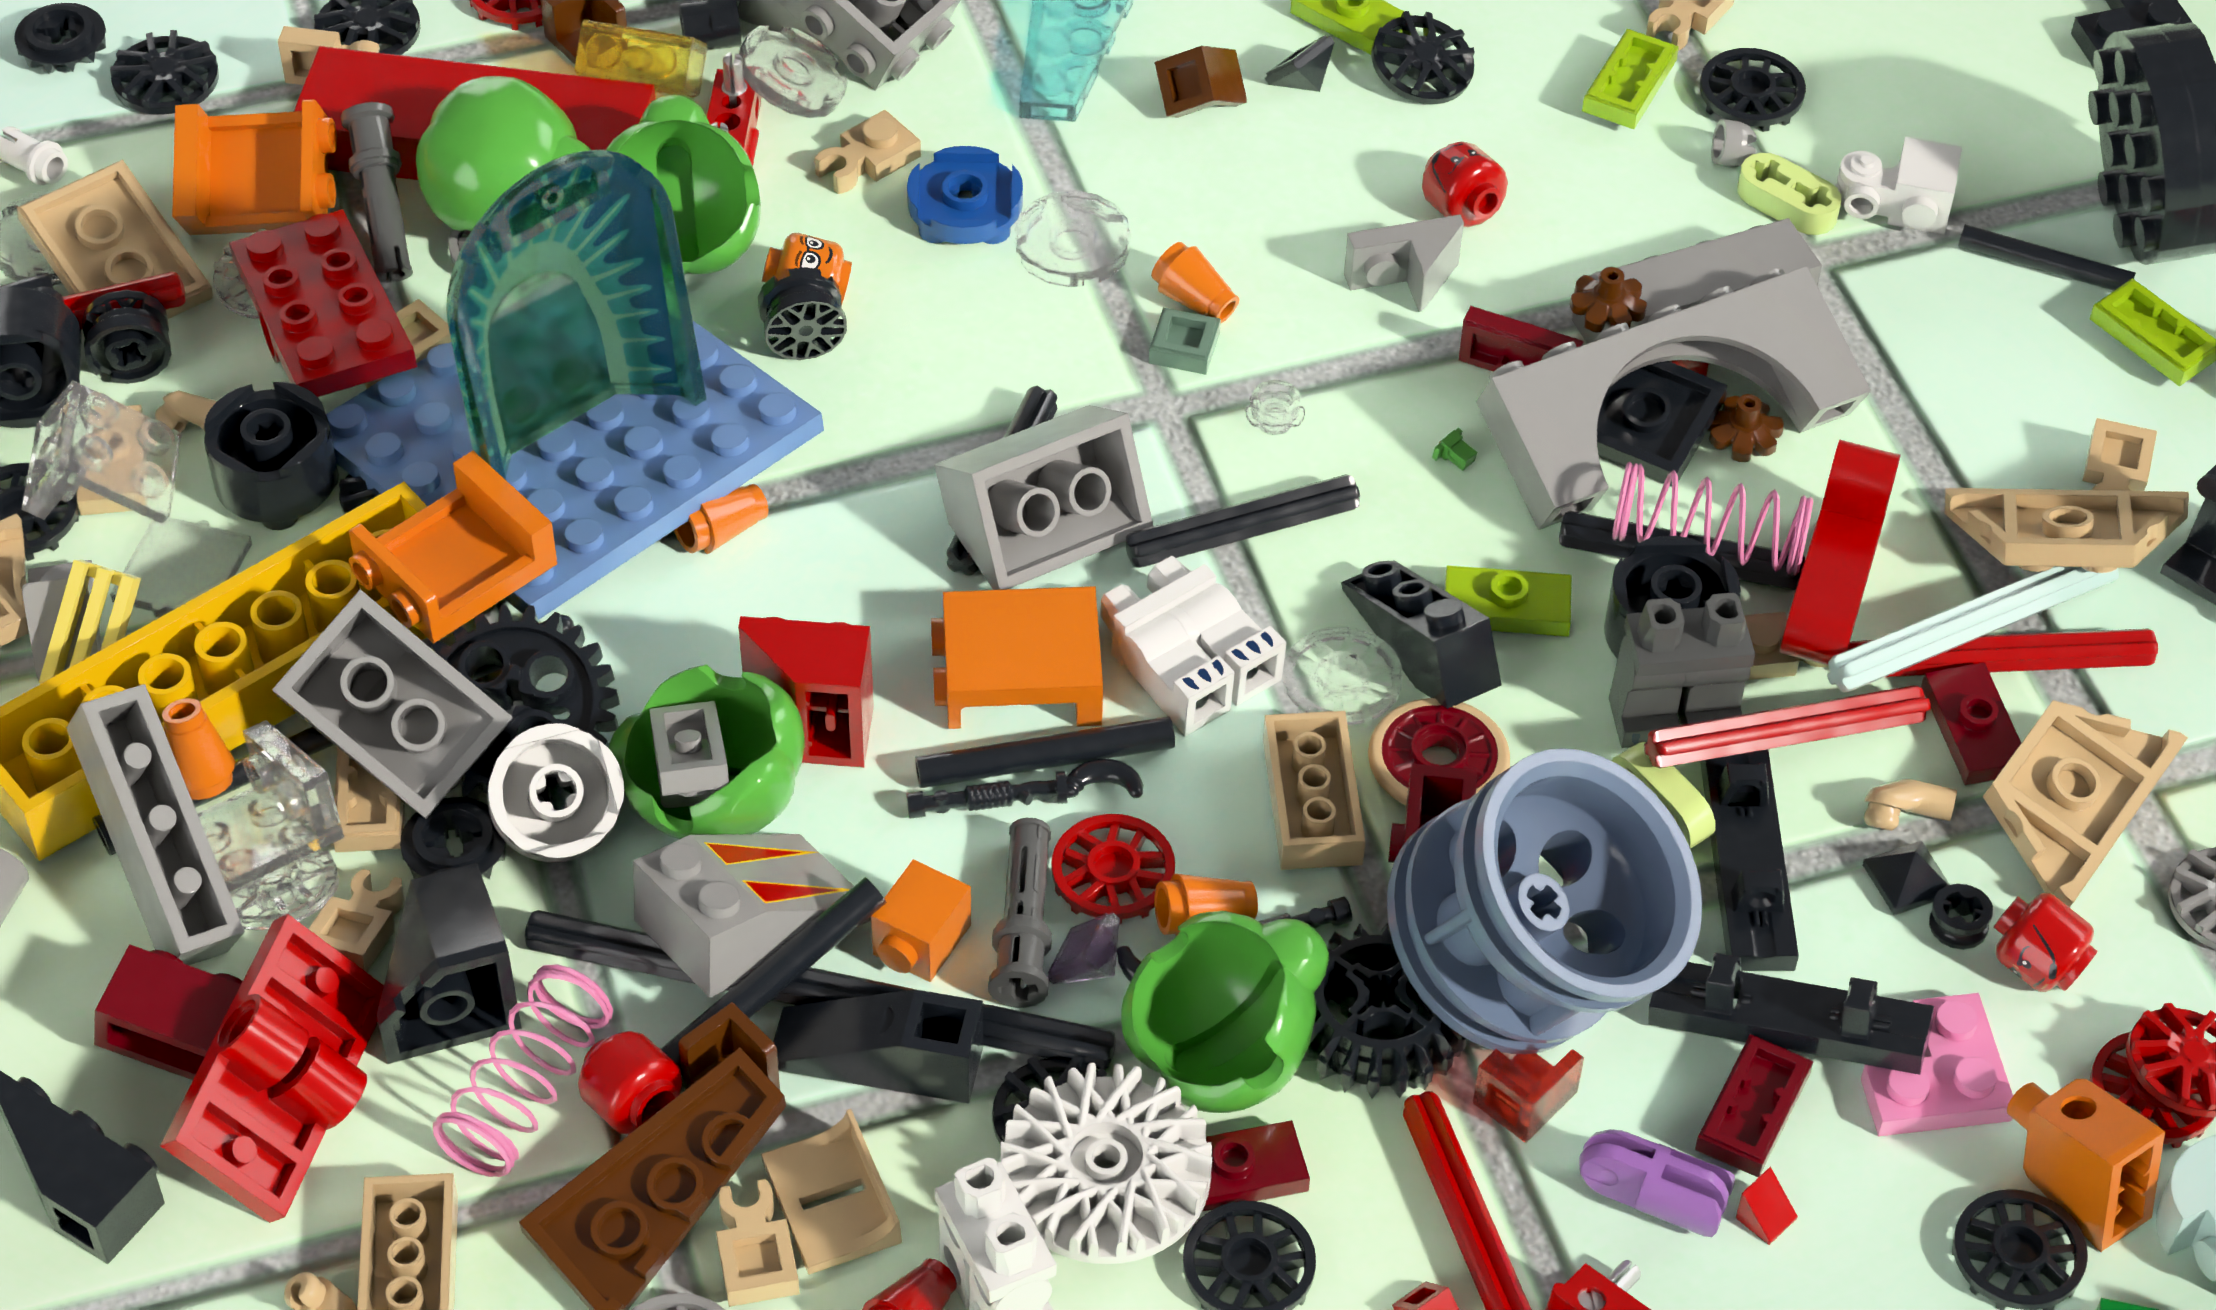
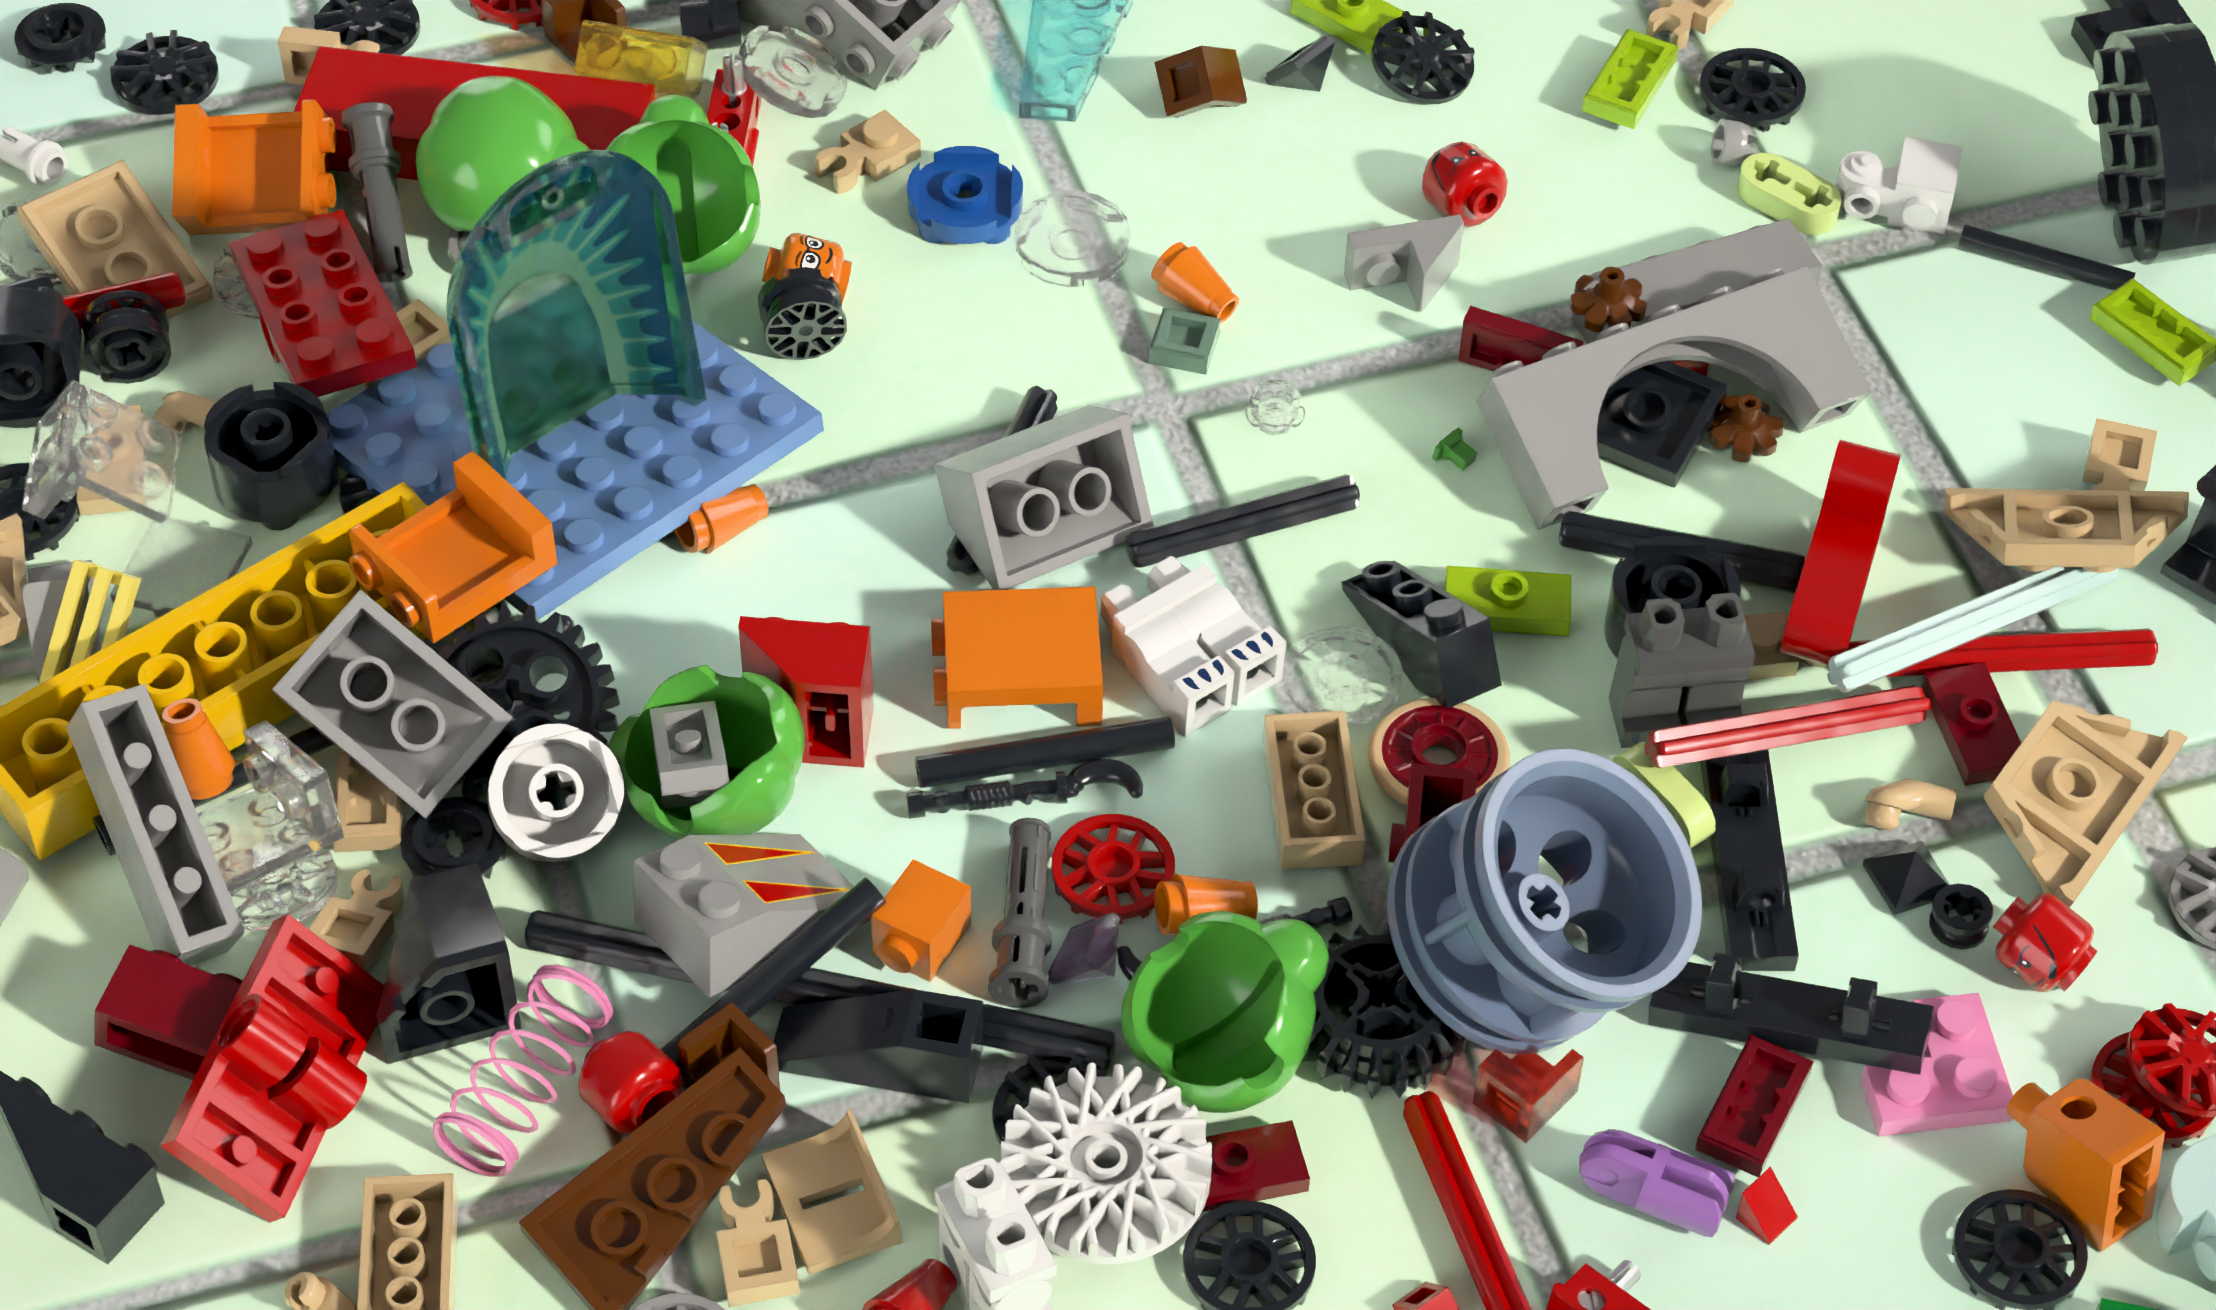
bright pink piece [1612,462,1813,576] -> none

